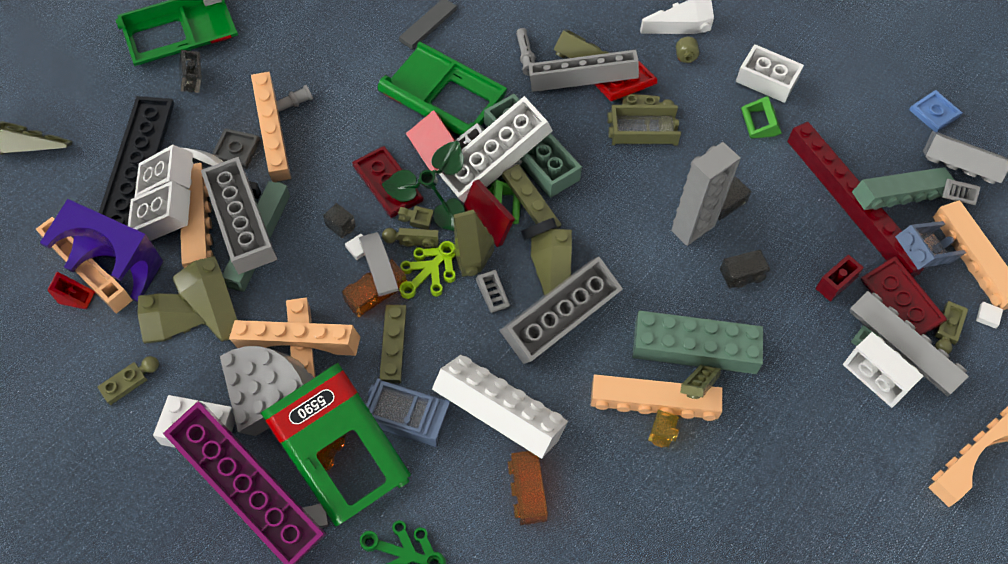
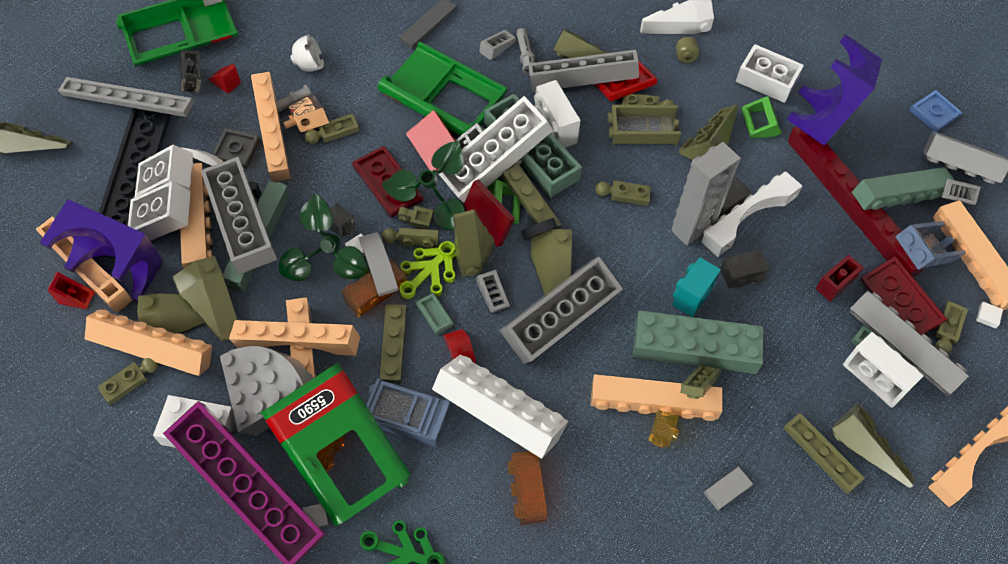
none -> light grey plate [58,77,194,117]
none -> light nougat brick [85,310,212,376]
none -> red slope [208,63,241,94]
none -> dark green plant [279,194,370,281]
none -> light nougat torso [282,94,329,132]
none -> white cylinder [291,34,324,72]
none -> olive plate [305,113,360,144]
none -> sand green tile [416,293,454,336]
none -> red slope [443,329,477,364]
none -> light grey slope [479,30,517,60]
none -> white brick [534,80,580,148]
none -> olive plate [595,180,651,206]
none -> teal brick [672,257,721,317]
none -> olive wedge [679,104,738,160]
none -> white arch [702,171,802,257]
none -> light grey tile [704,467,753,511]
none -> olive plate [783,413,865,494]
none -> dark purple piece [787,34,882,145]
none -> wedge [832,403,915,488]

